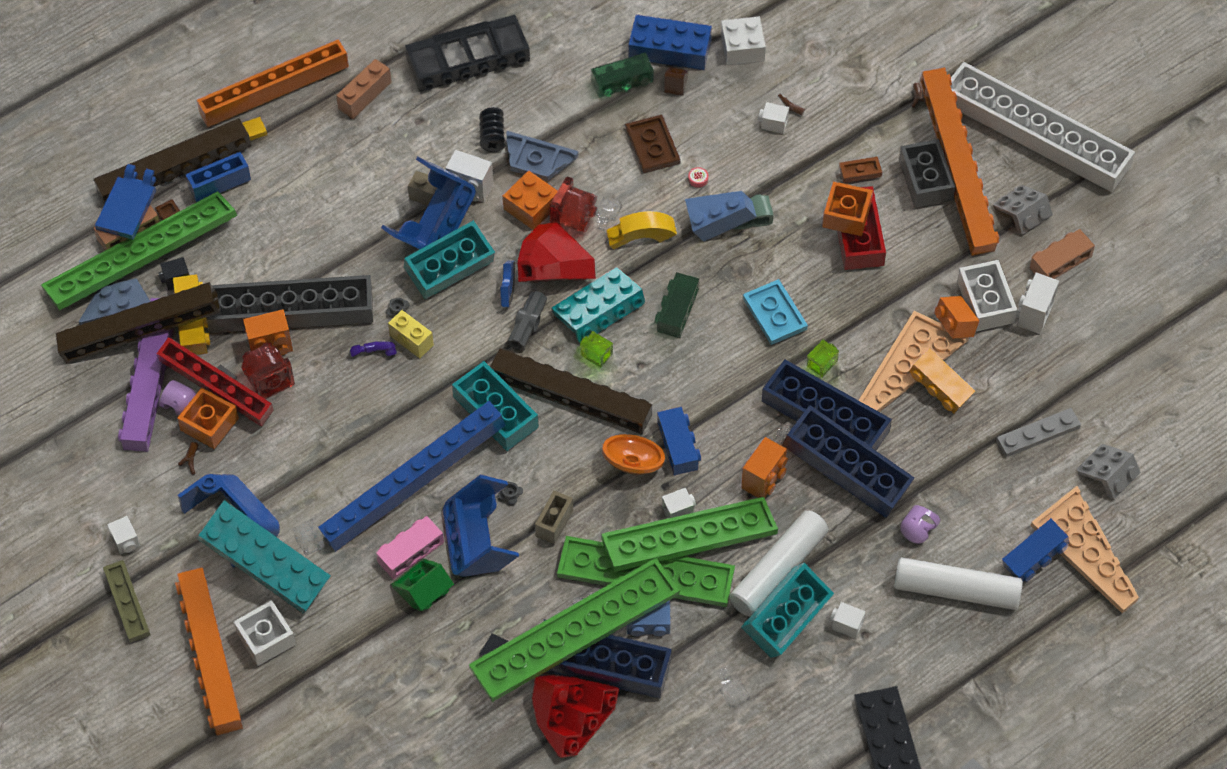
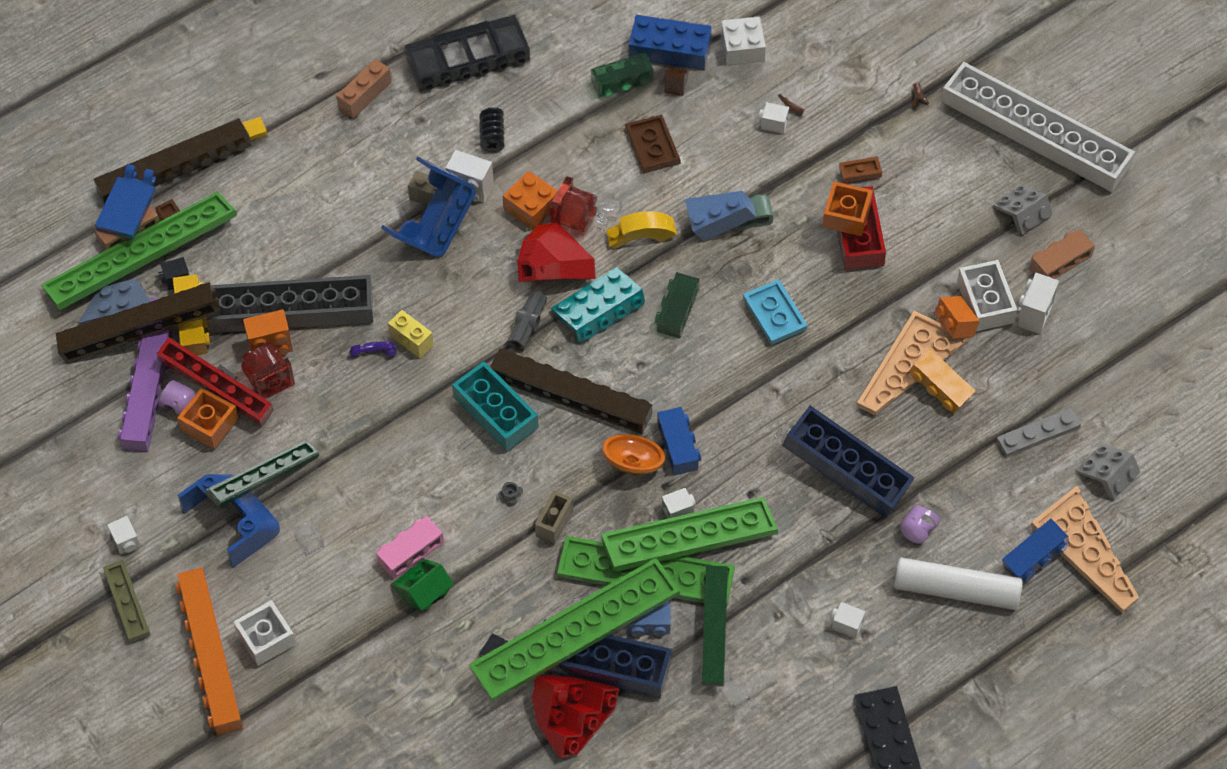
reddish brown bar [178,442,198,475] -> none
blue brick [185,152,251,202] -> none
orange brick [197,39,349,127] -> none
teal brick [197,500,331,614] -> none
blue brick [318,401,506,552] -> none
dark grey plate [387,298,410,316] -> none
teal brick [403,220,495,300] -> none
blue windscreen [443,474,519,577] -> none
blue tile [500,260,515,307] -> none
sand blue wing [506,131,579,181] -> none
clear neon green brick [580,331,613,368] -> none
tile [688,167,708,188] -> none
white cylinder [730,510,828,616] -> none
orange brick [741,437,788,498] -> none
teal brick [741,563,834,658] -> none
dark blue brick [761,359,892,451] -> none
clear neon green brick [806,340,839,377] -> none
dark grey brick [899,139,955,208] -> none
orange brick [920,67,999,256] -> none
none -> tile [206,439,319,508]
none -> dark green tile [702,565,728,687]

